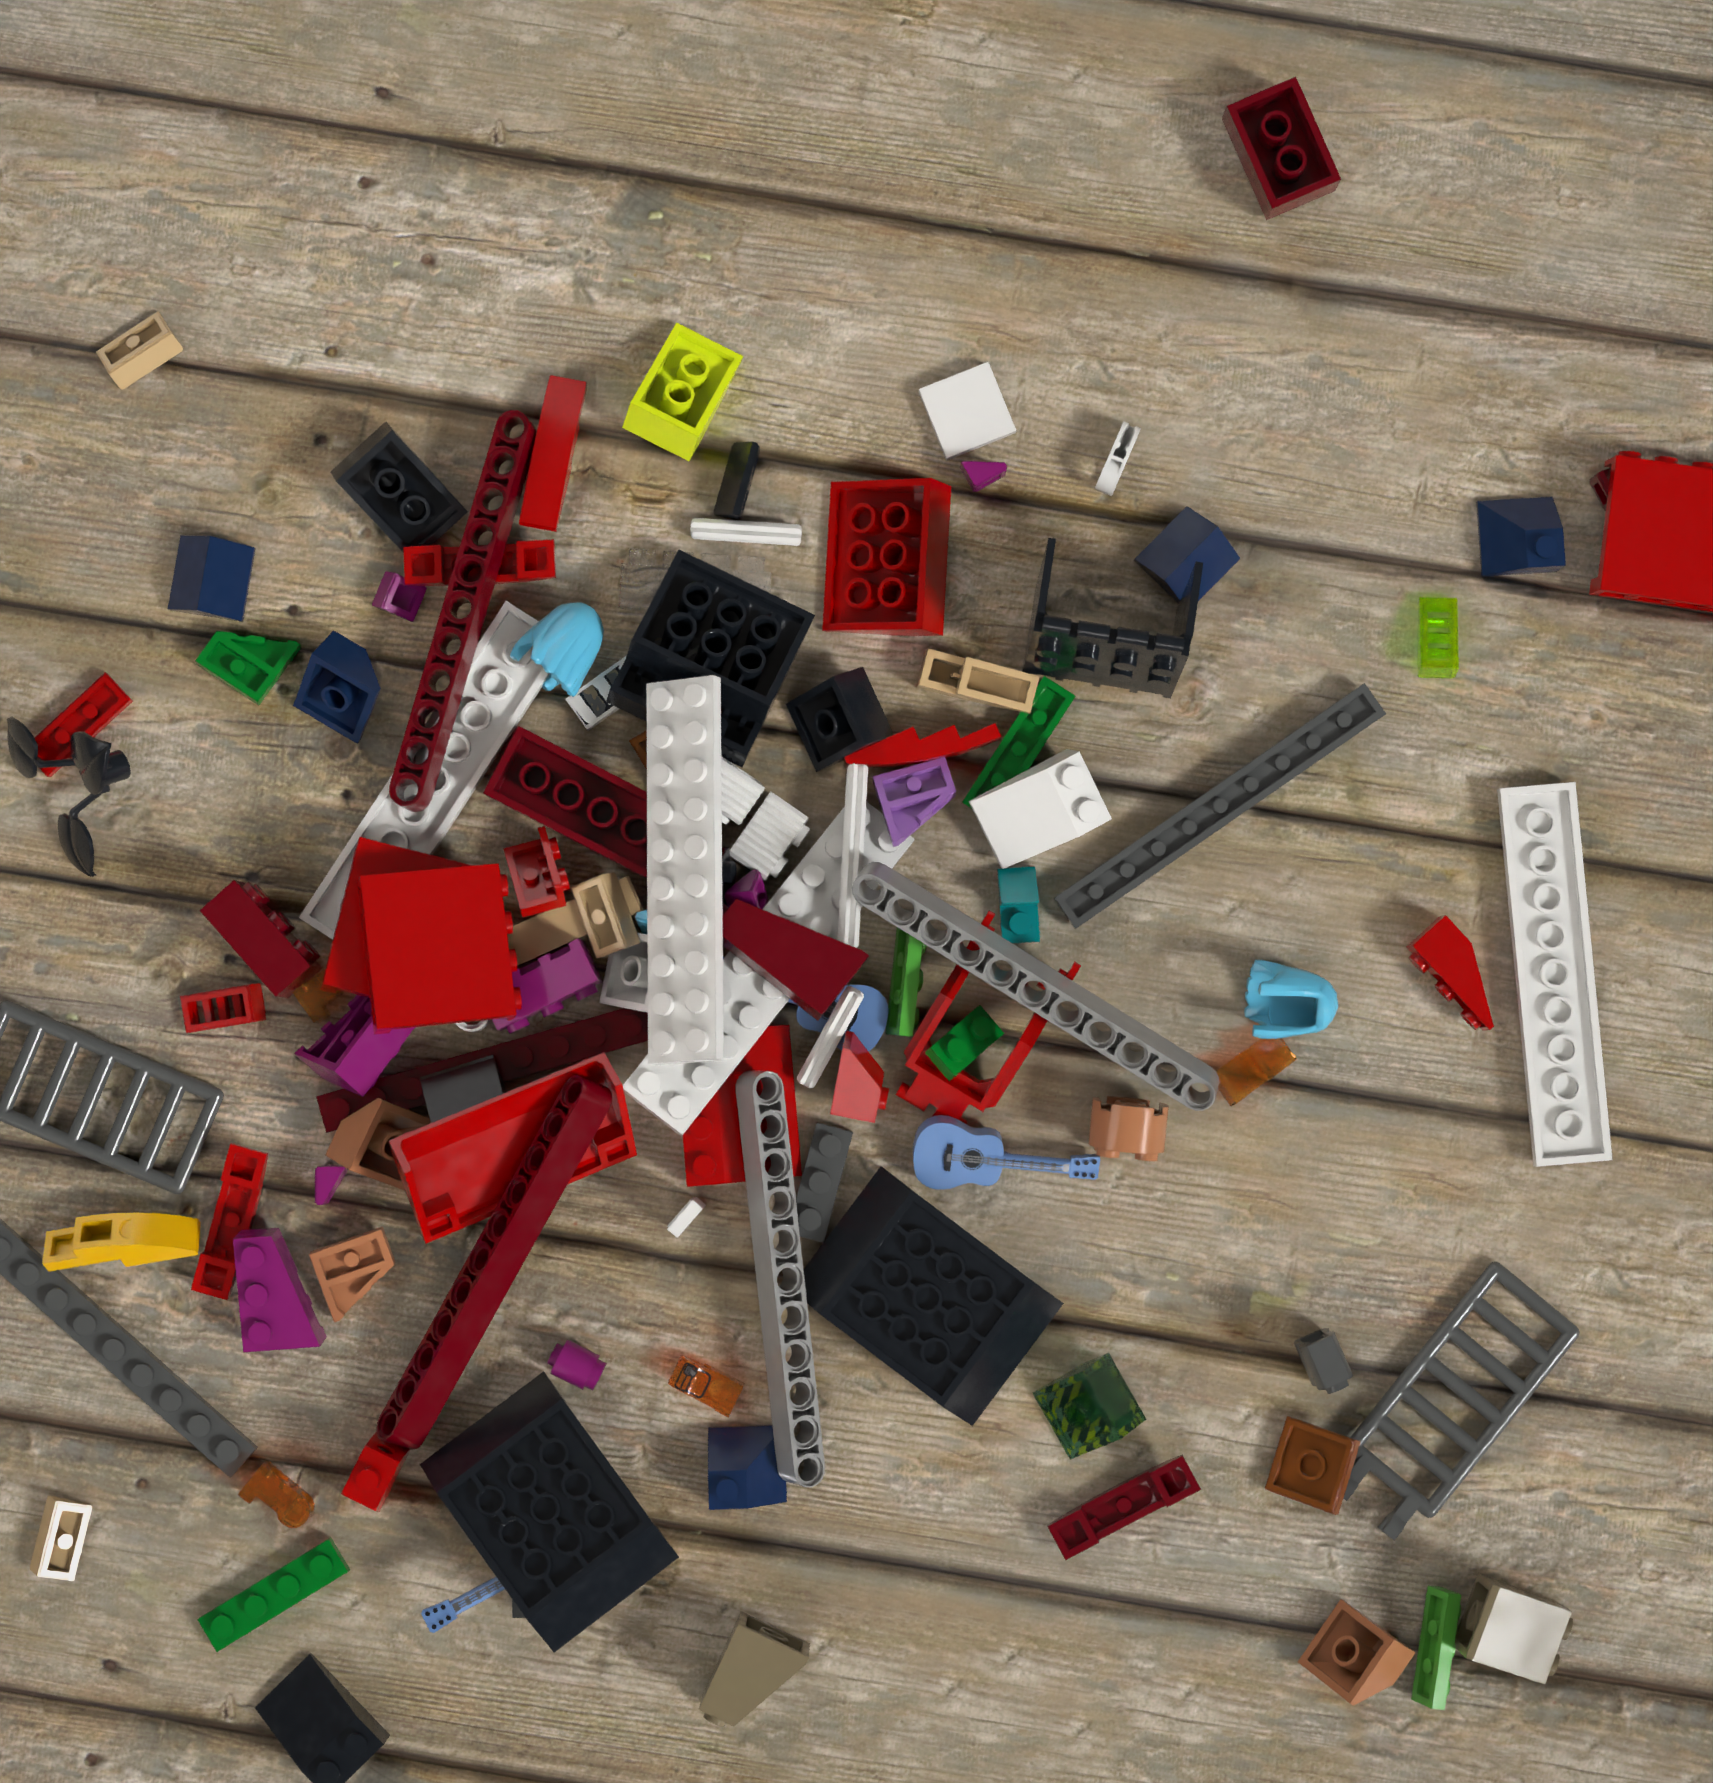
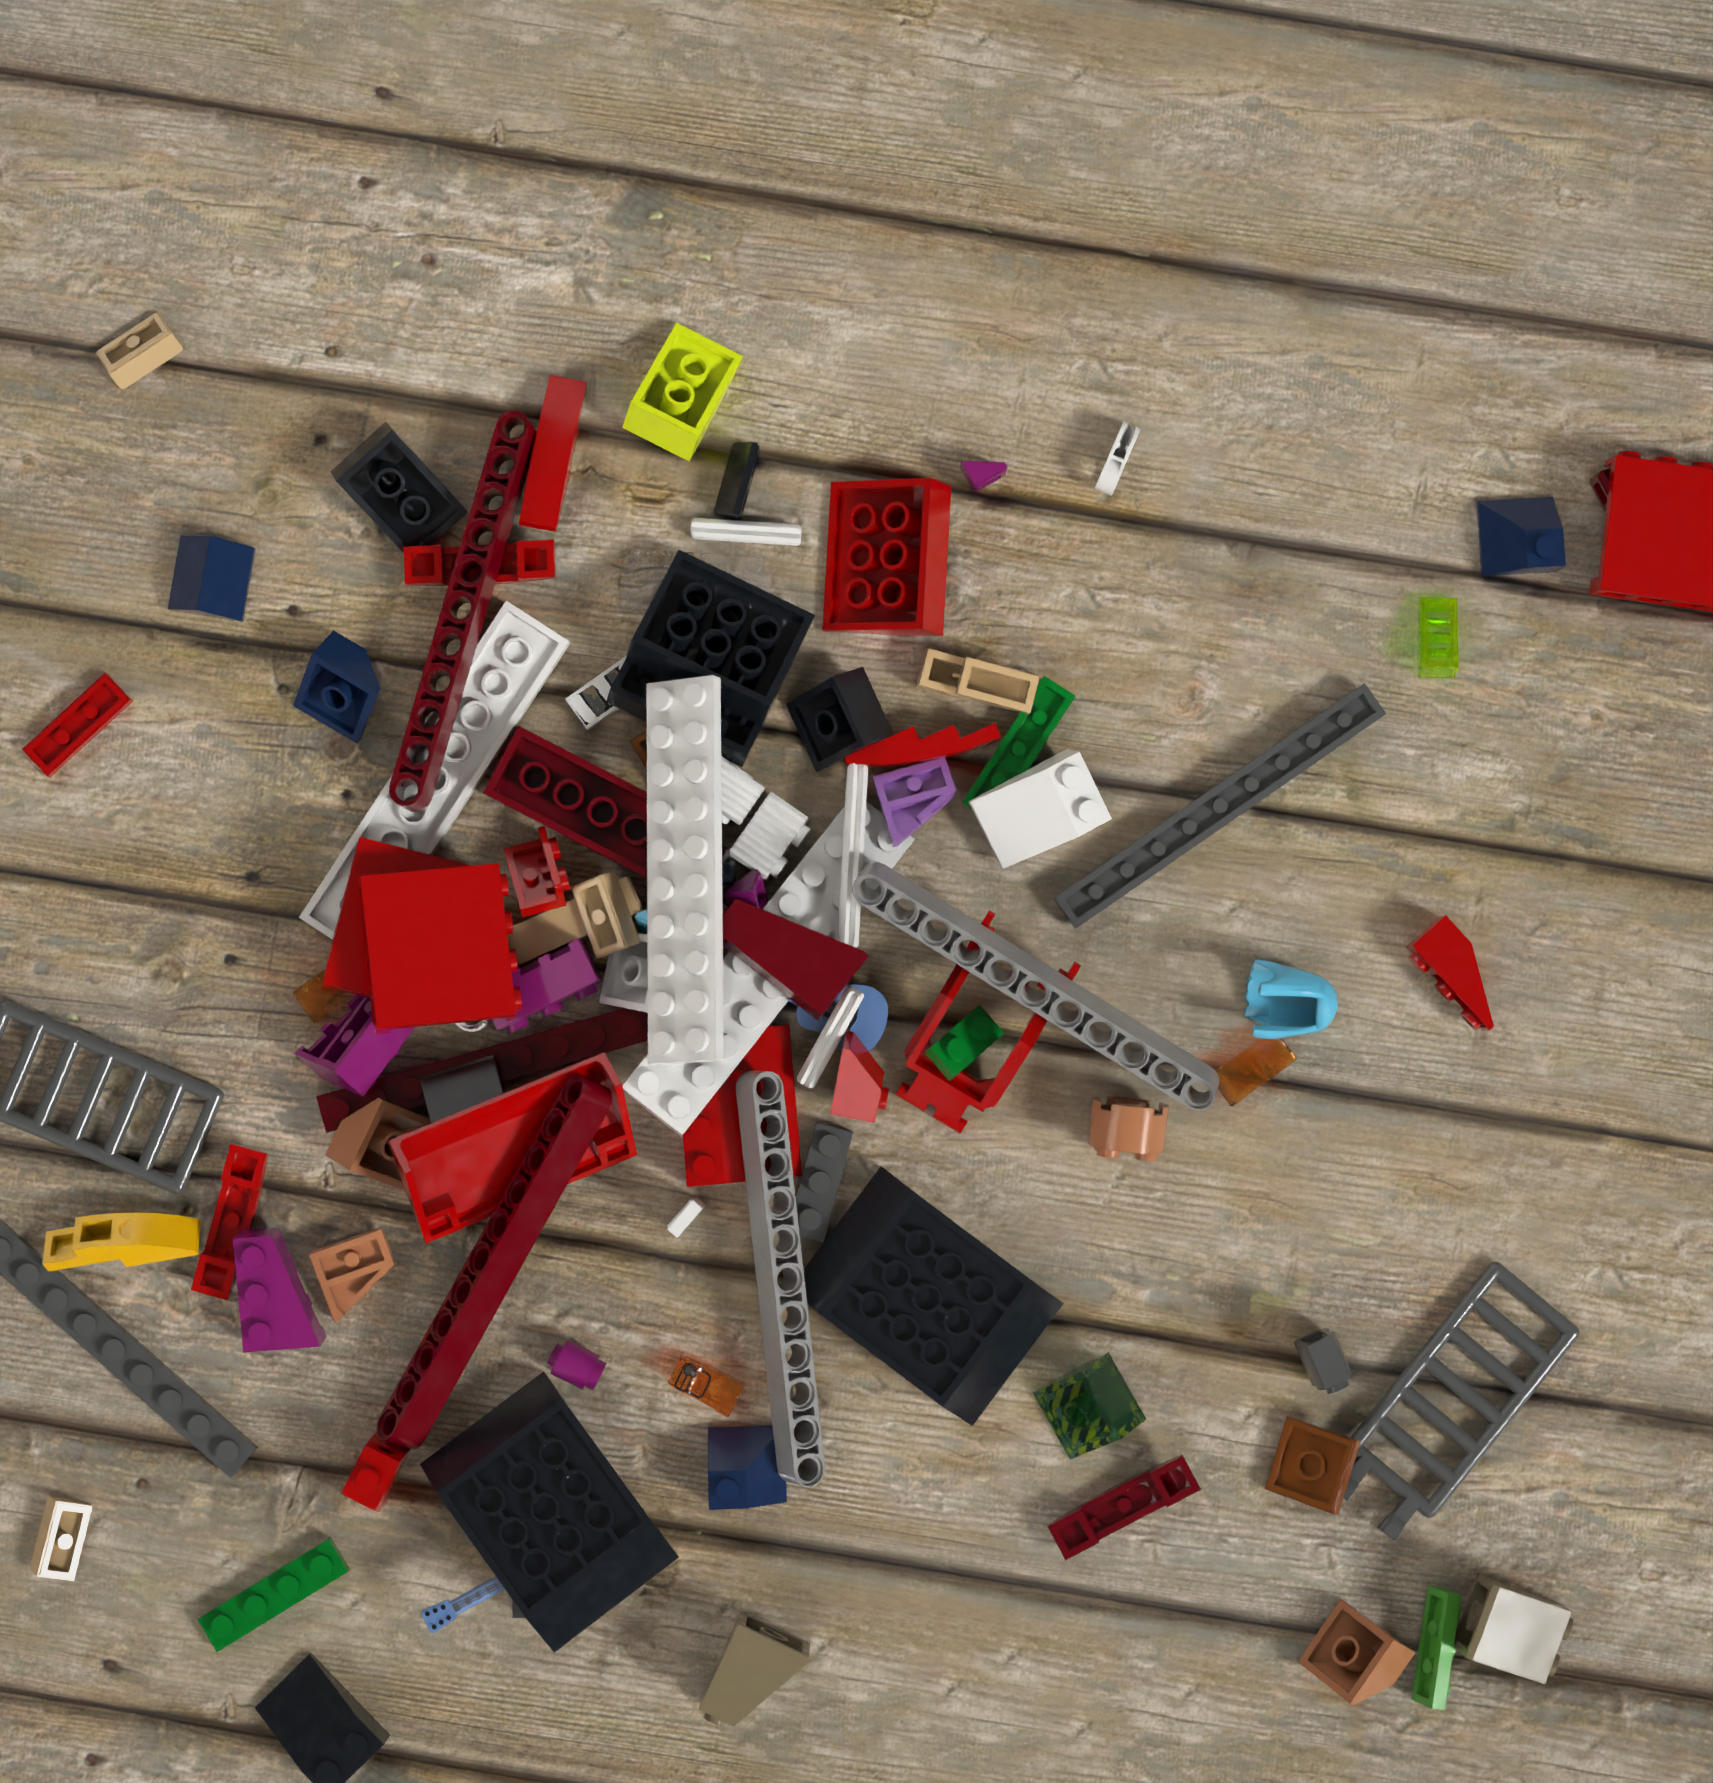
black plant [7,717,131,877] -> none
red slope [180,983,266,1033] -> none
green wing [195,631,301,706] -> none
dark red brick [199,880,322,998] -> none
clear orange leg [238,1461,315,1528] -> none
magenta slope [315,1165,348,1205] -> none
magenta slope [372,571,427,622] -> none
medium azure hair [510,602,604,697] -> none
bright green plate [885,927,927,1037] -> none
medium blue piece [912,1115,1100,1190] -> none
white tile [918,362,1016,461] -> none
teal slope [997,867,1040,944] -> none
black windscreen [1022,537,1203,699] -> none
dark blue slope [1134,506,1240,604] -> none
dark red brick [1222,77,1341,220] -> none
white plate [1497,782,1612,1167] -> none

